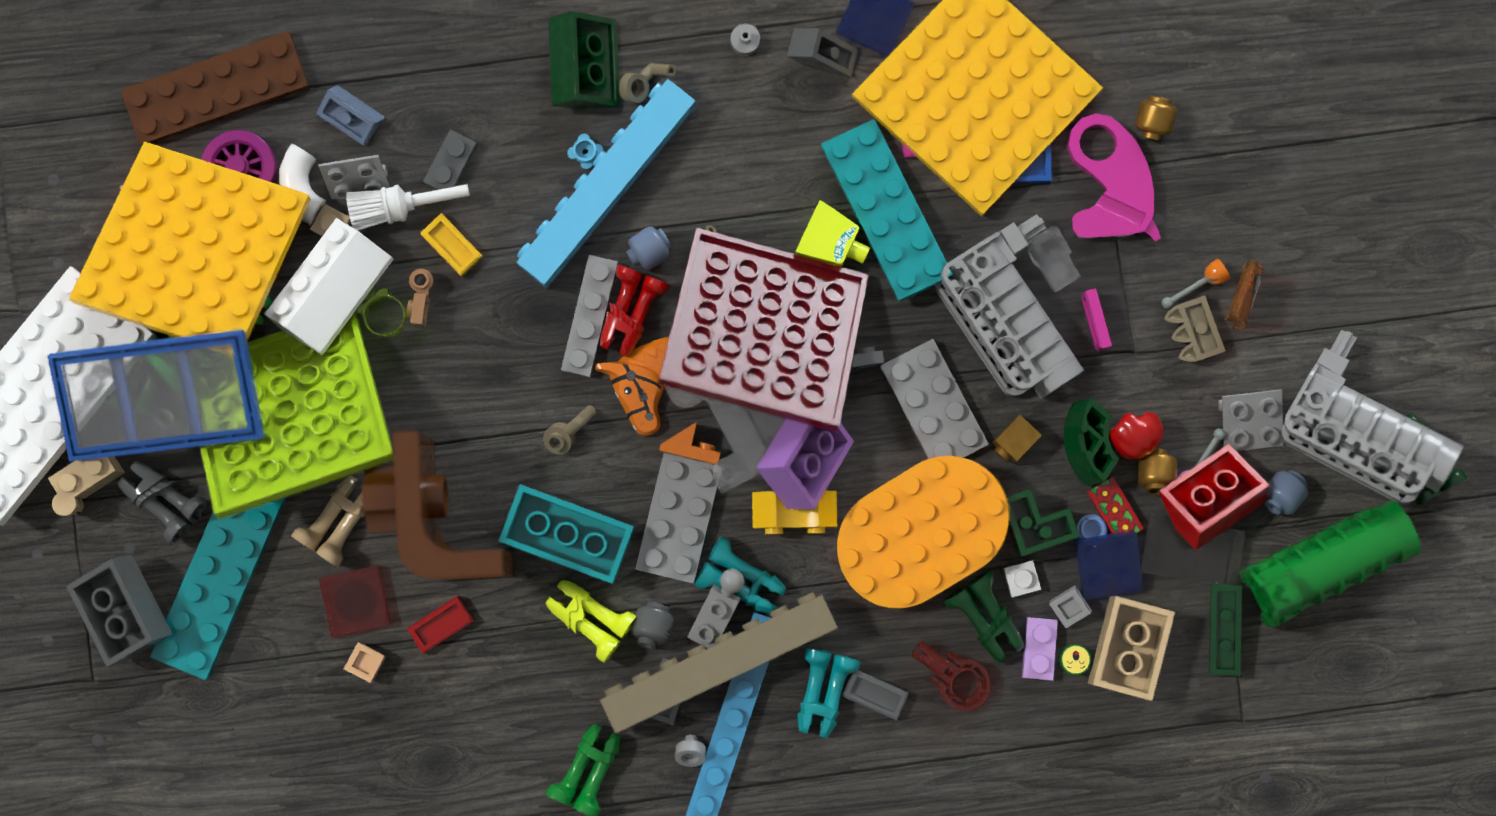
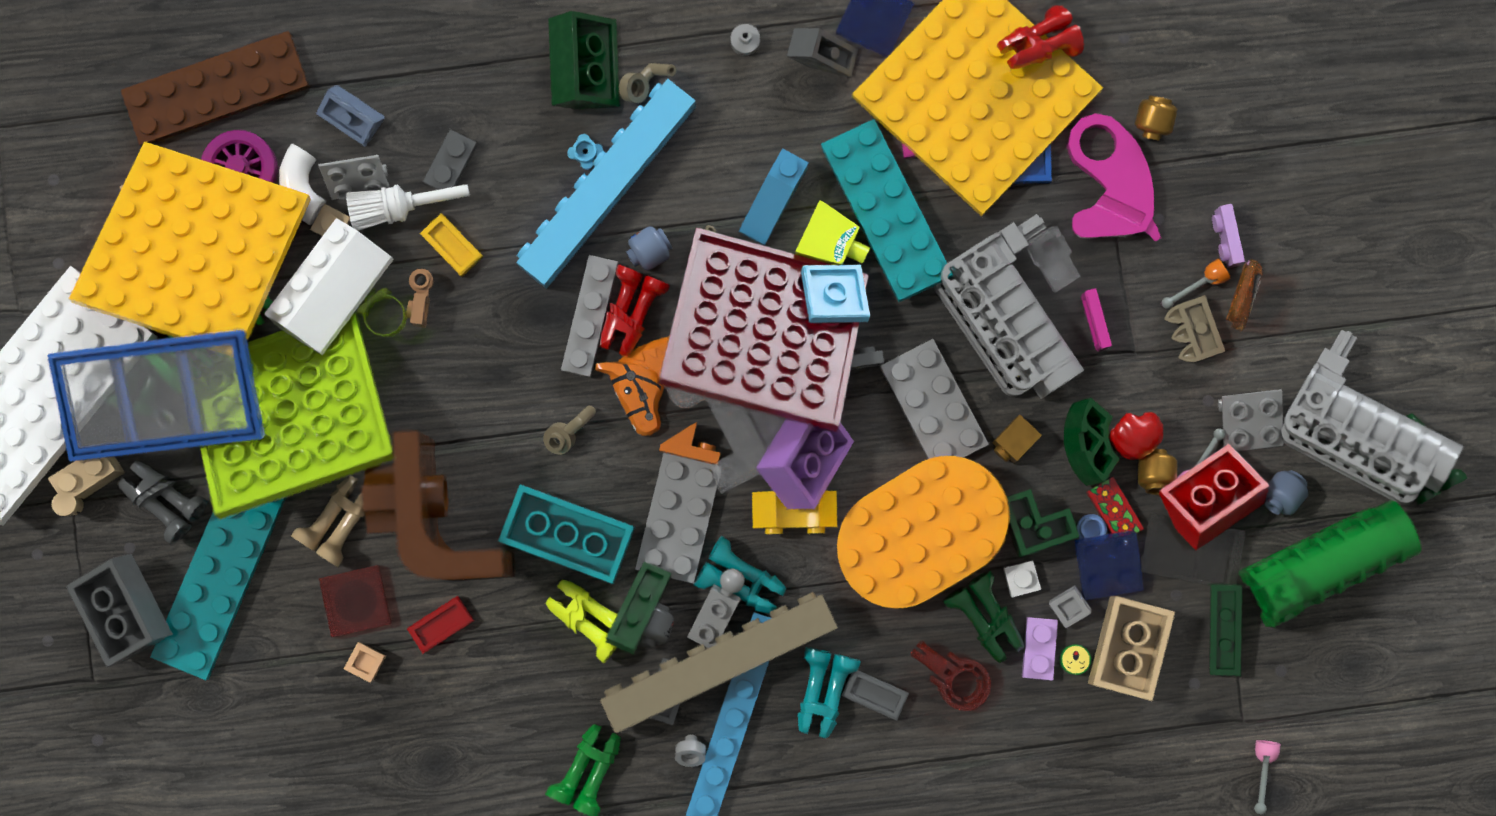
none -> dark green plate [606,561,672,654]
none -> dark azure slope [739,148,809,246]
none -> medium azure tile [801,265,870,323]
none -> red piece [997,5,1084,69]
none -> lavender plate [1212,204,1245,268]
none -> hinge [1254,740,1281,815]

